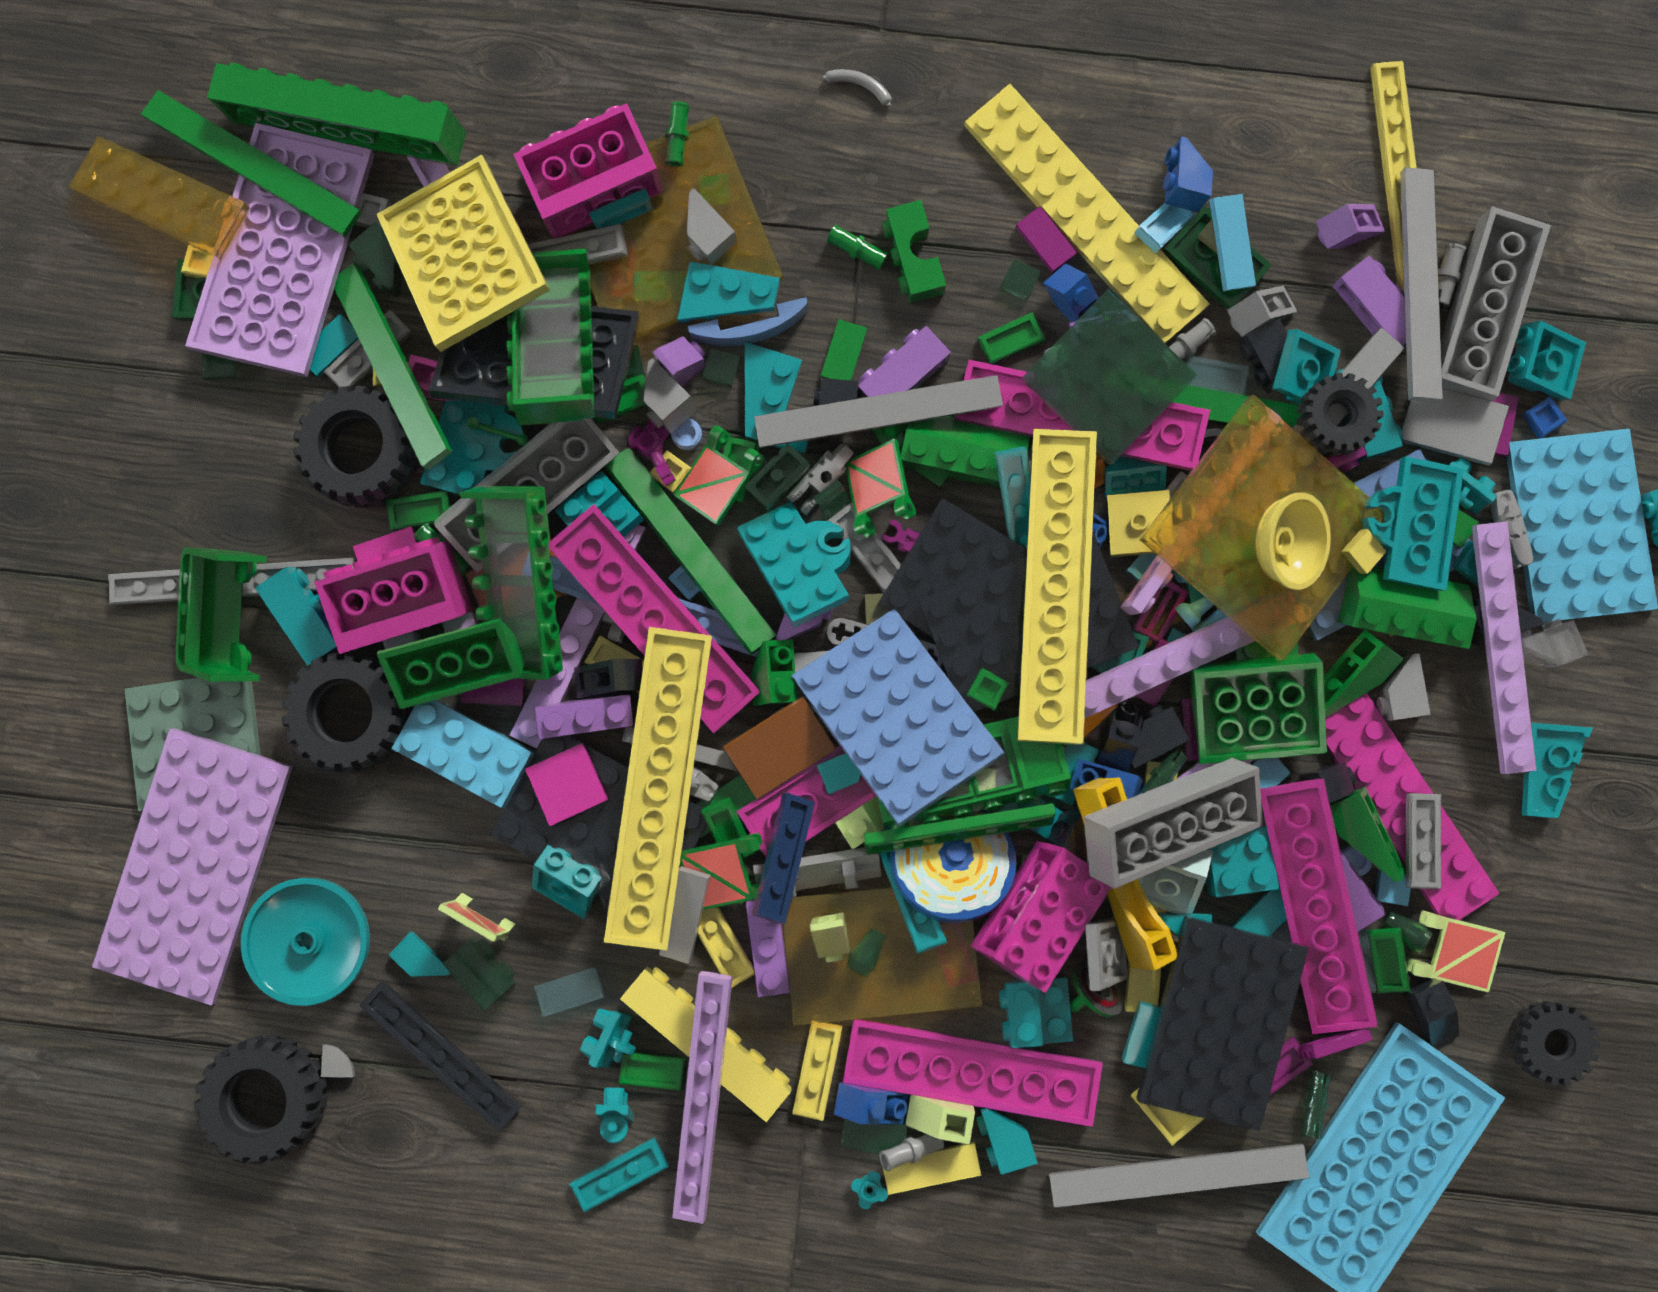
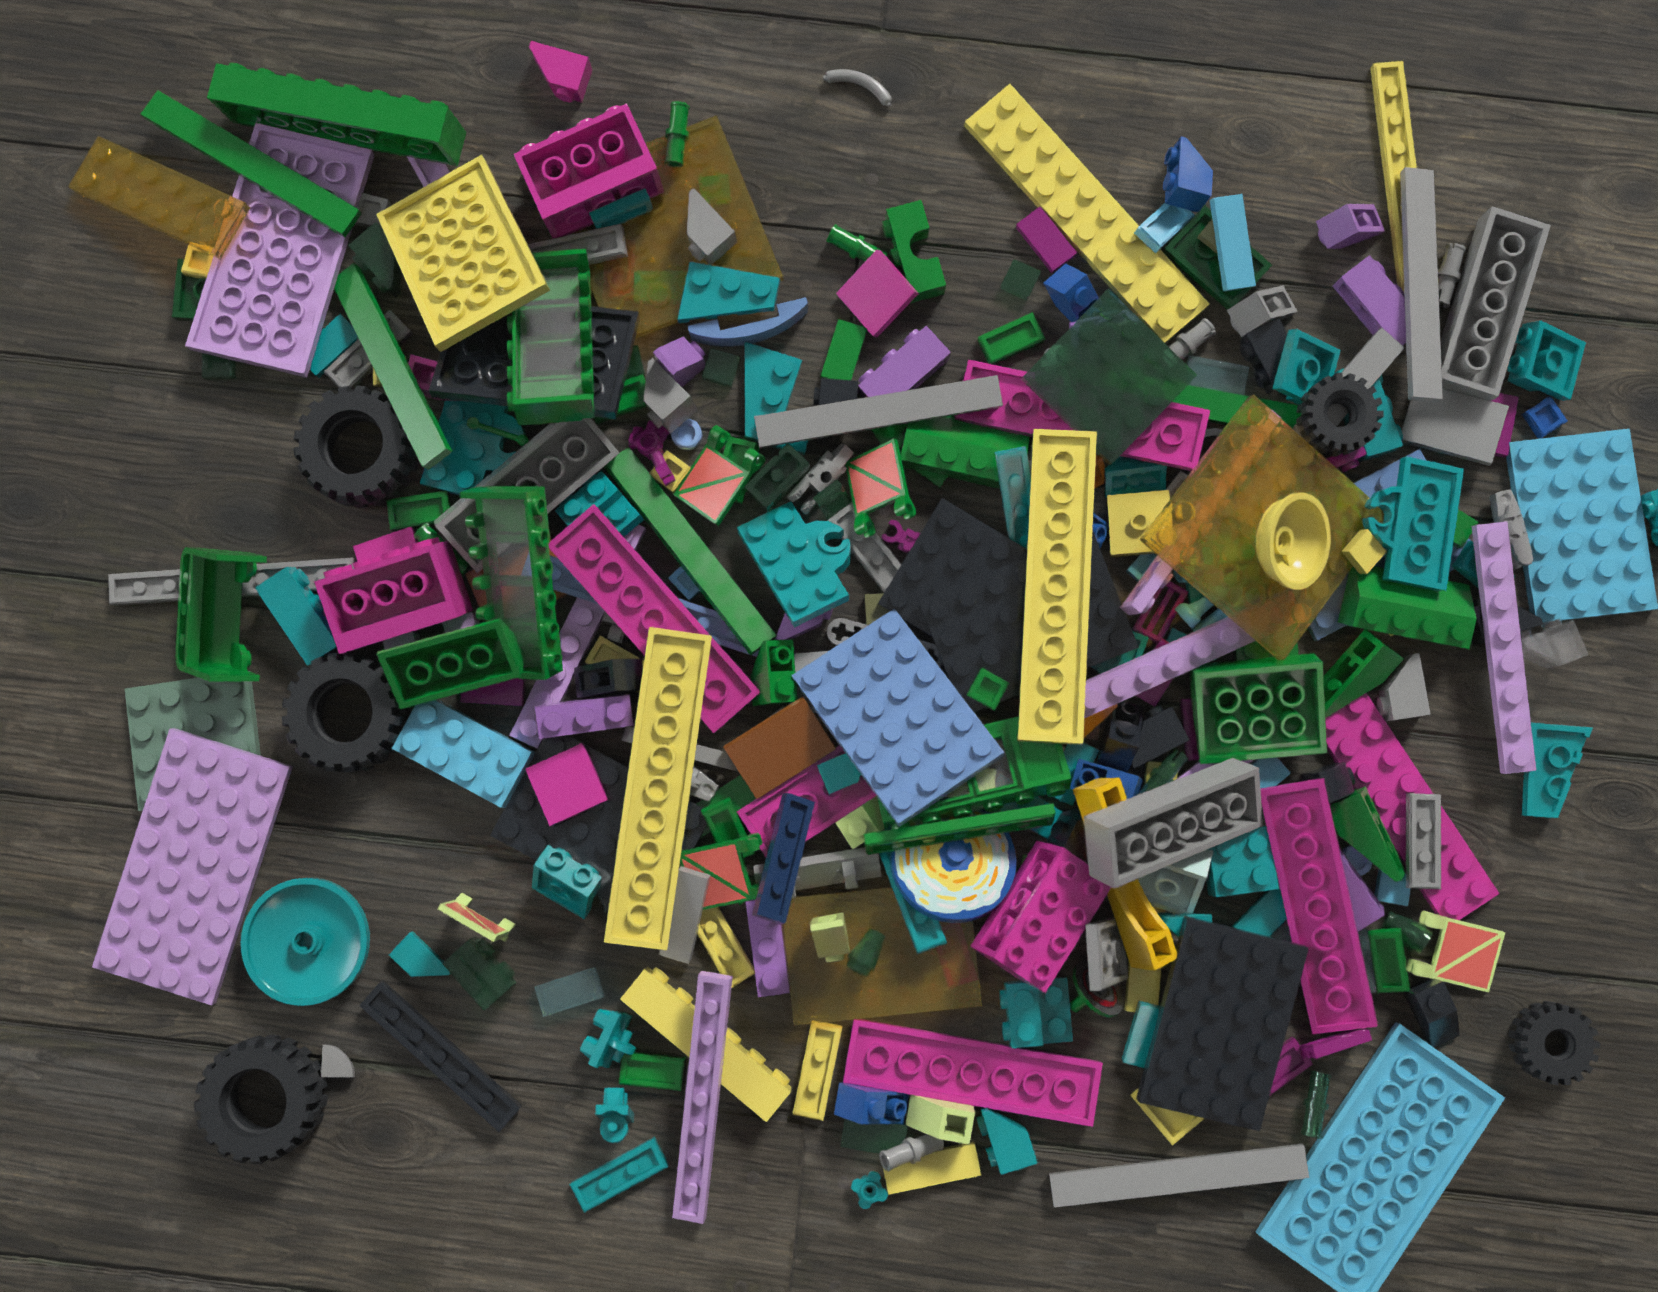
teal hips [1449,457,1497,514] -> none
none -> dark pink slope [529,41,592,102]
none -> dark pink tile [836,249,919,337]

